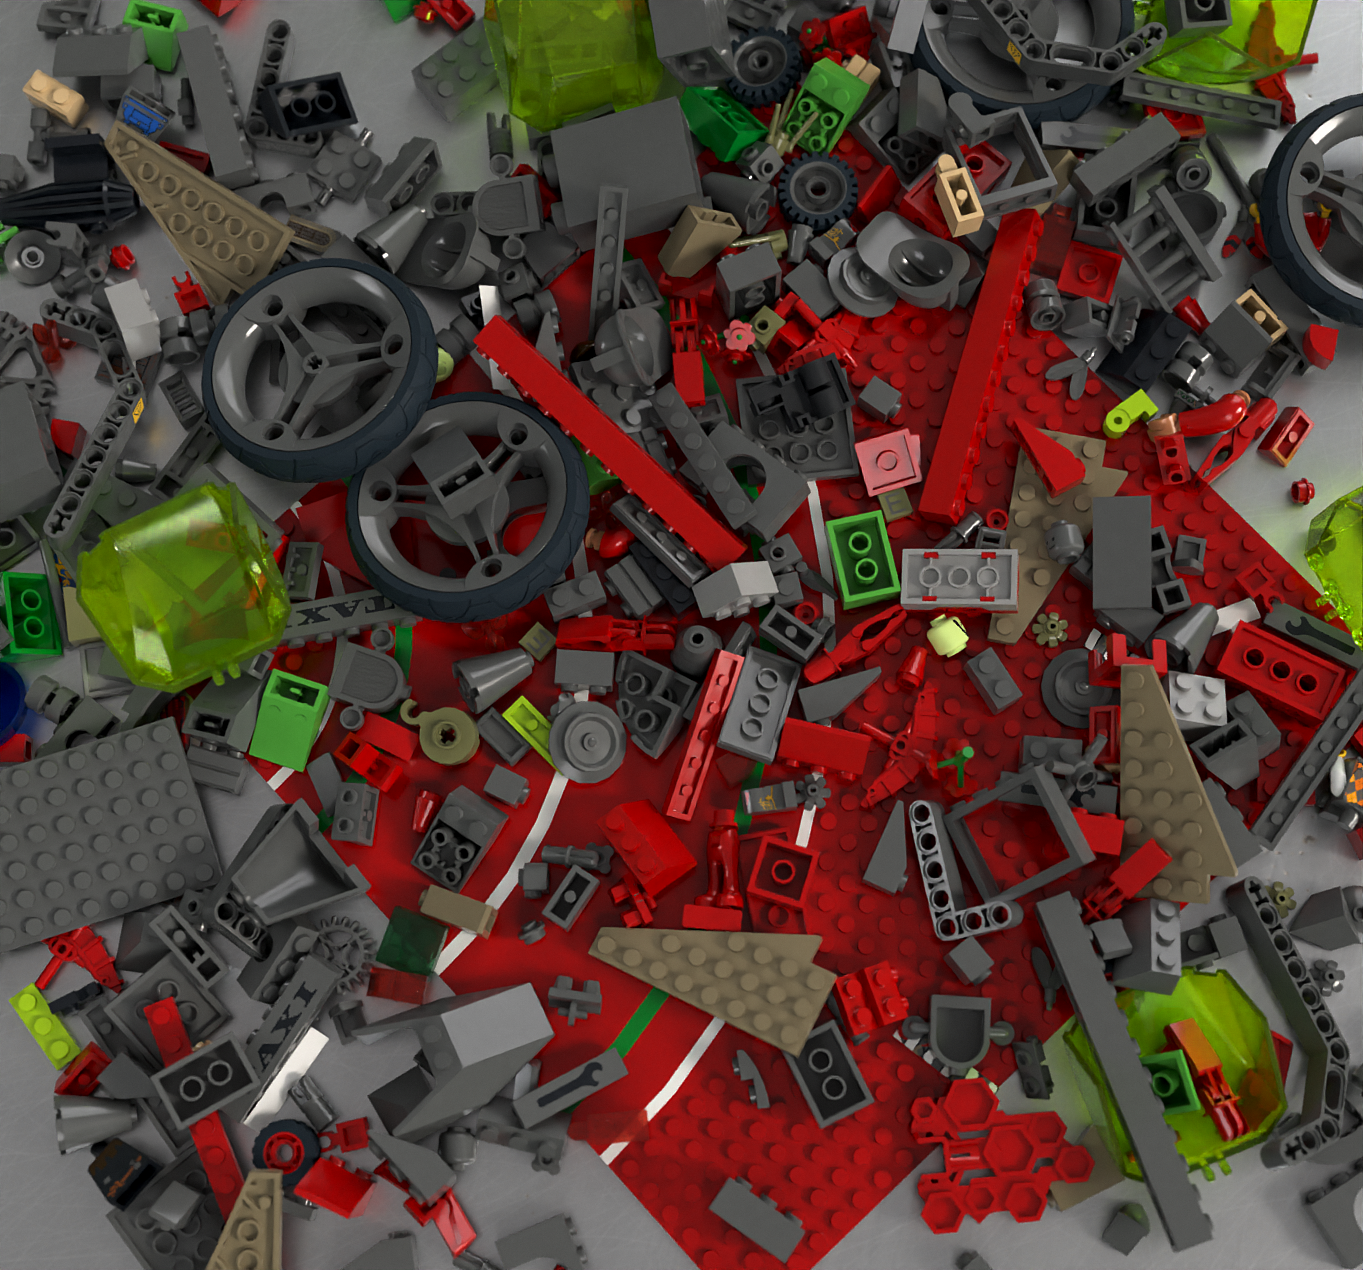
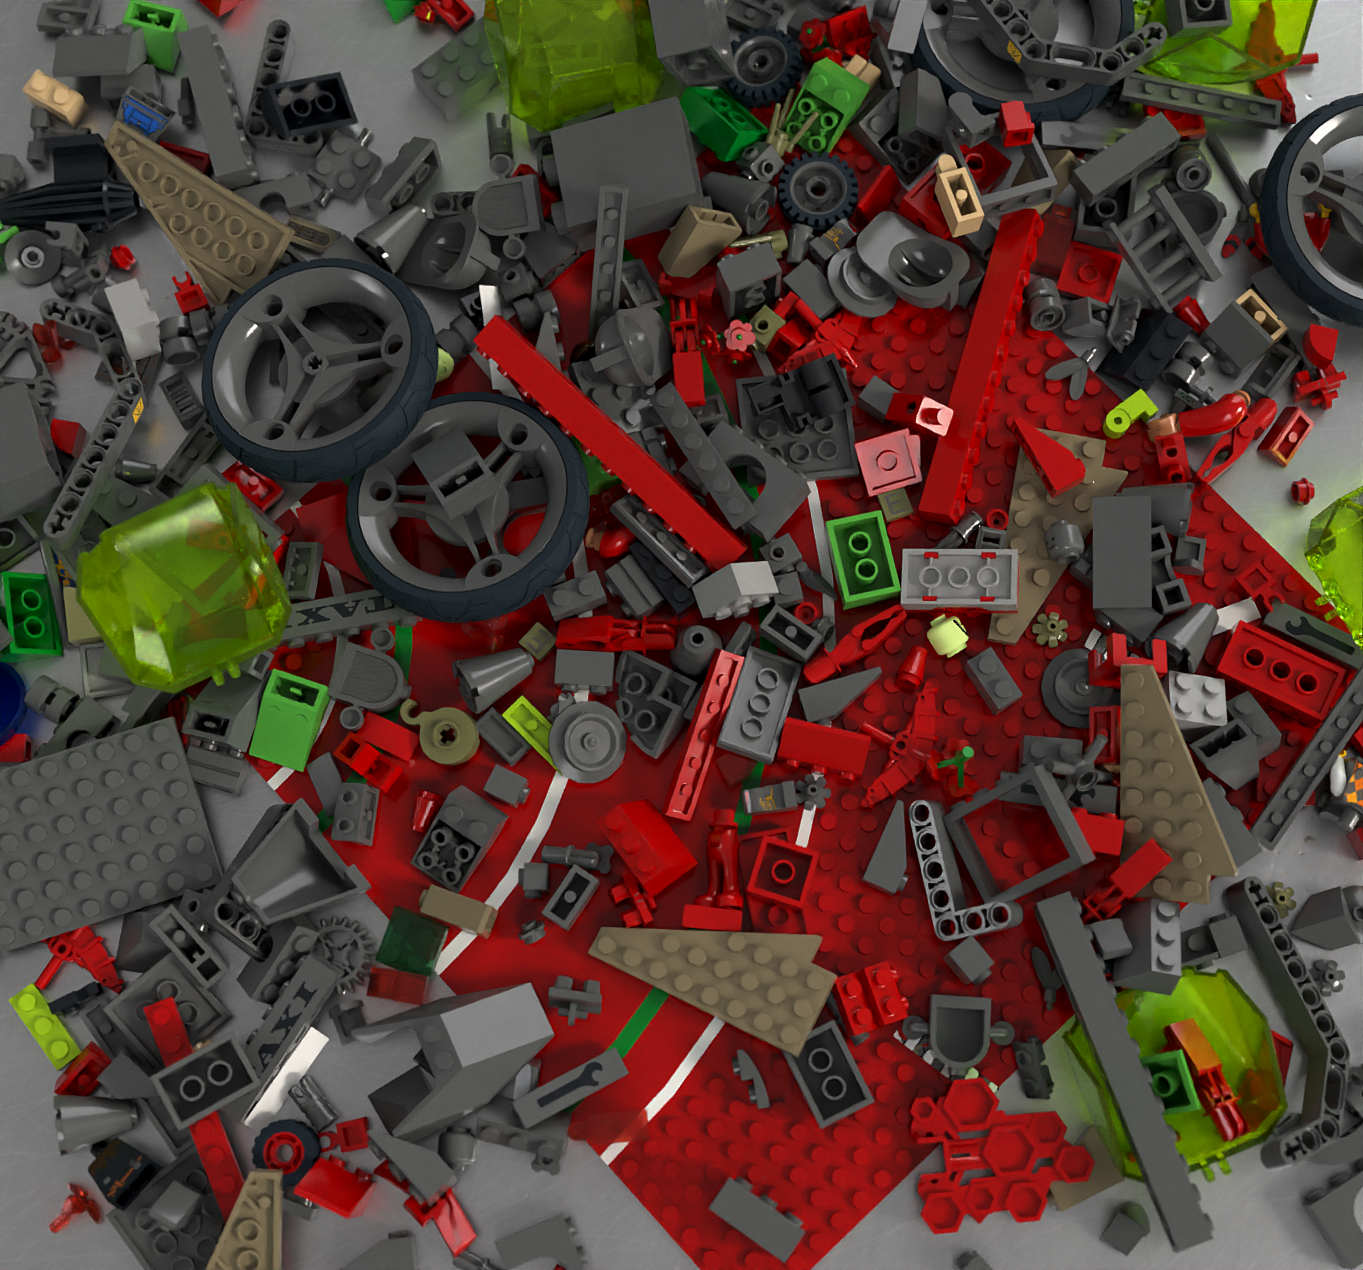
none -> clear red plant [49,1182,101,1233]
none -> red bracket [217,461,284,518]
none -> red torso [885,392,953,438]
none -> red brick [997,101,1035,147]
none -> dark grey cone [1116,482,1194,539]
none -> red hips [1291,362,1347,411]

